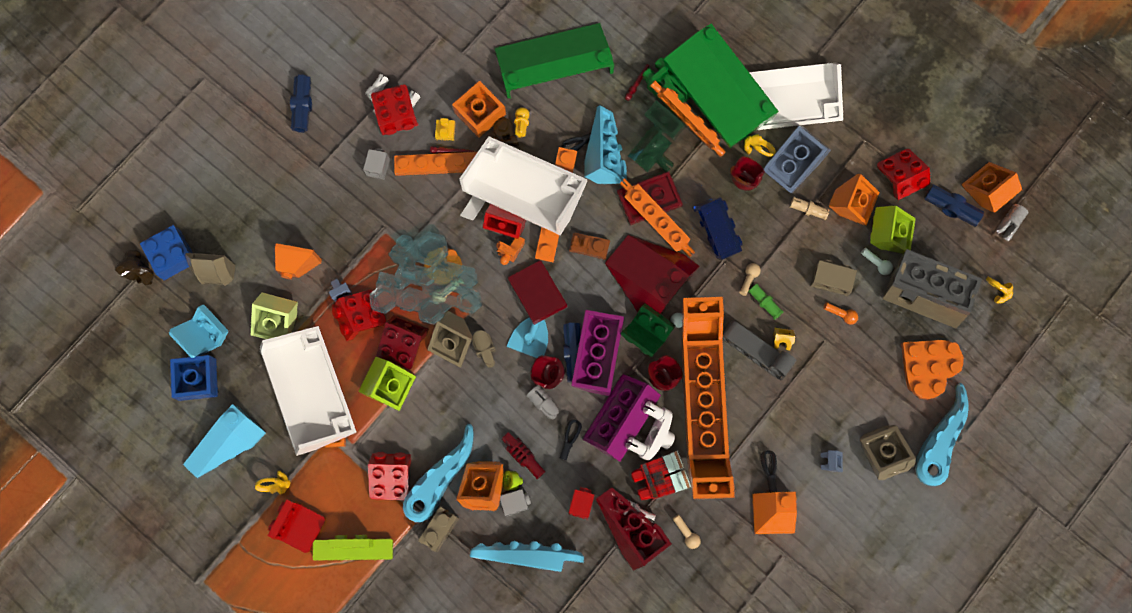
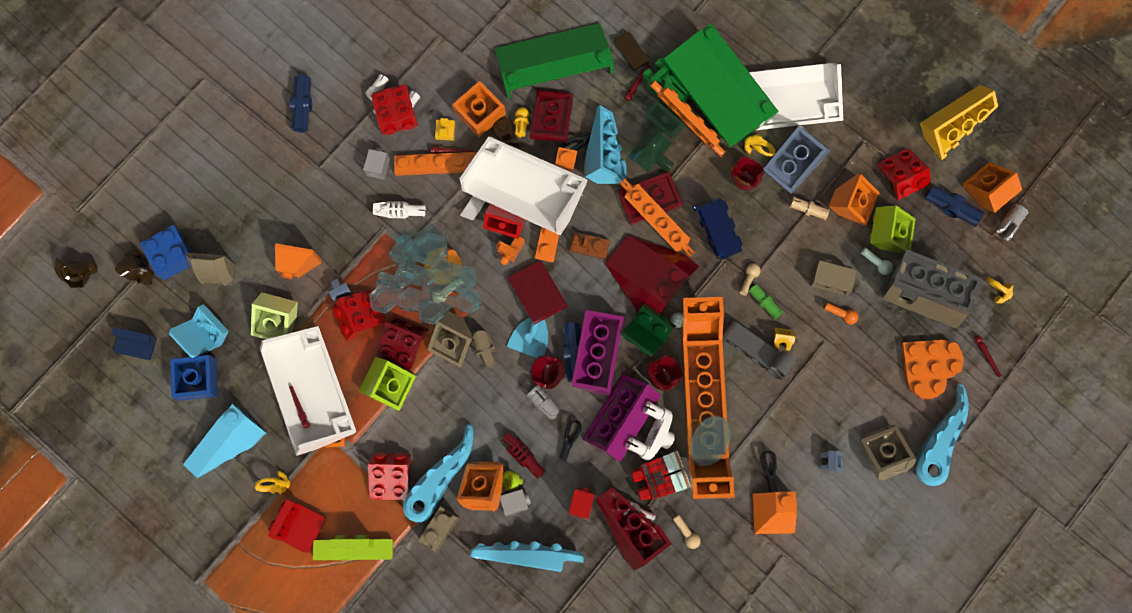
none -> dark brown hair [54,258,98,288]
none -> dark blue panel [111,327,157,360]
none -> dark red piece [289,385,310,428]
none -> white hinge [373,201,426,219]
none -> dark red tile [530,90,574,143]
none -> dark brown tile [614,31,649,71]
none -> clear light blue piece [690,416,731,466]
none -> yellow wedge [920,85,998,160]
none -> dark red piece [974,335,1001,378]

